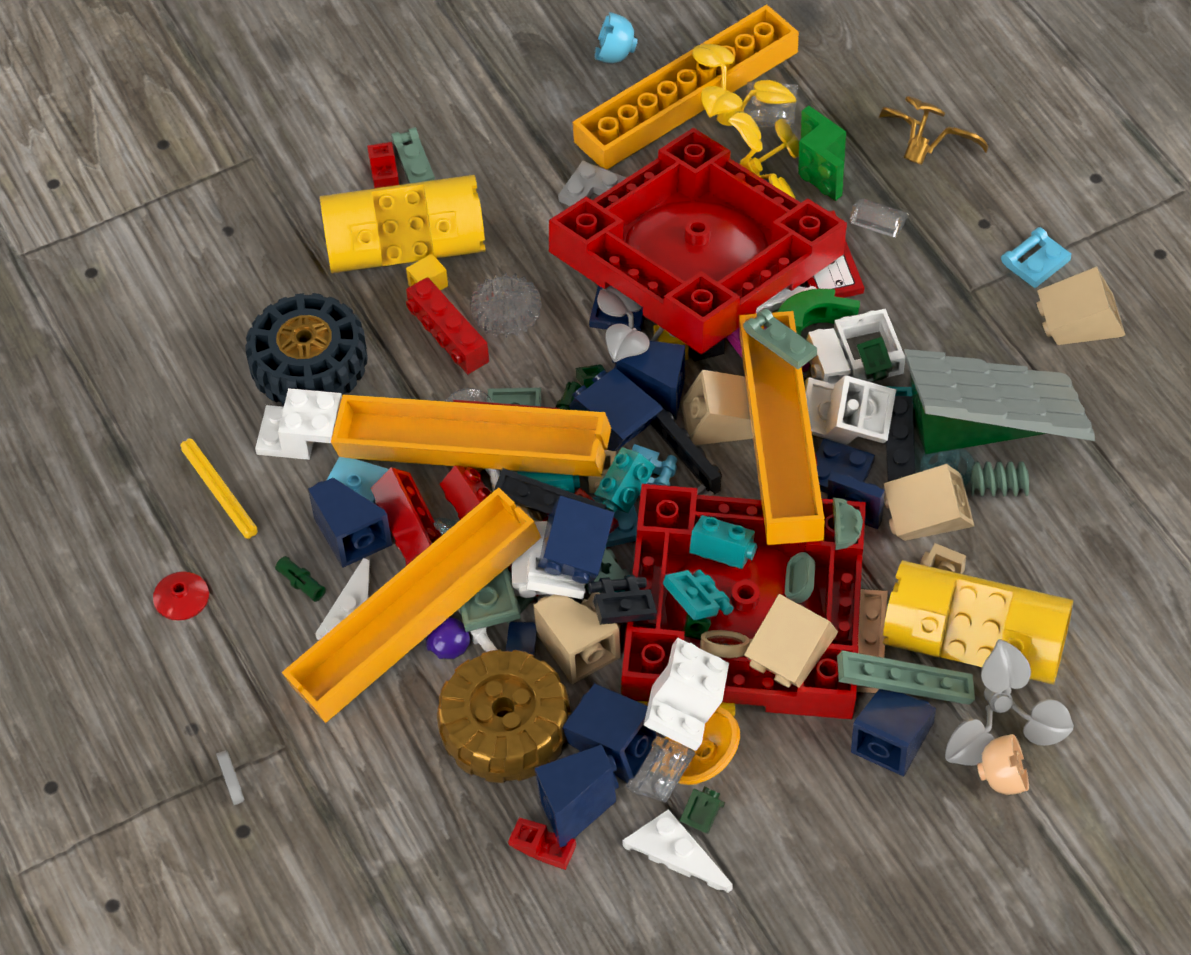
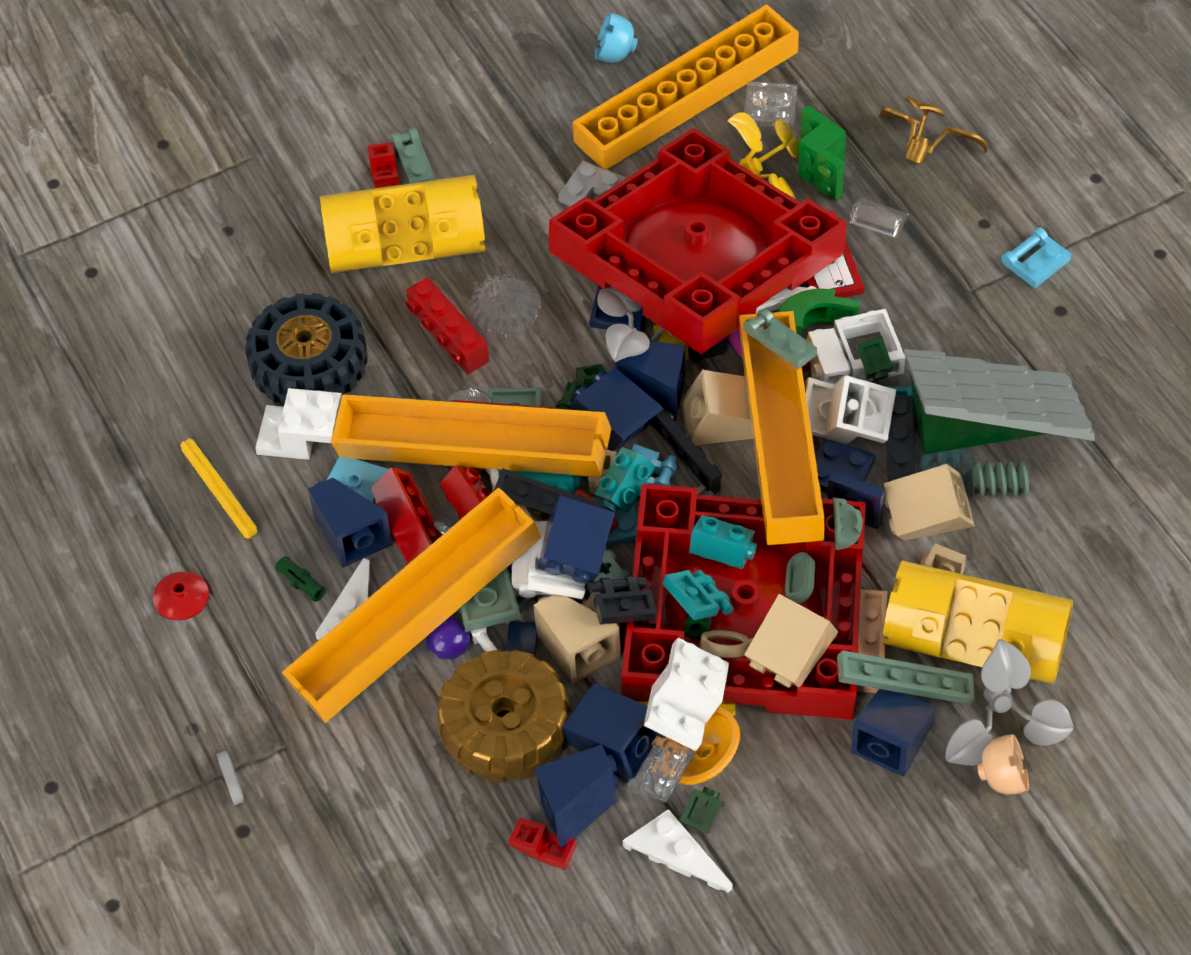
yellow panel [406,254,448,291] -> none
yellow plant [692,44,796,126] -> none
tan slope [1036,267,1126,345] -> none

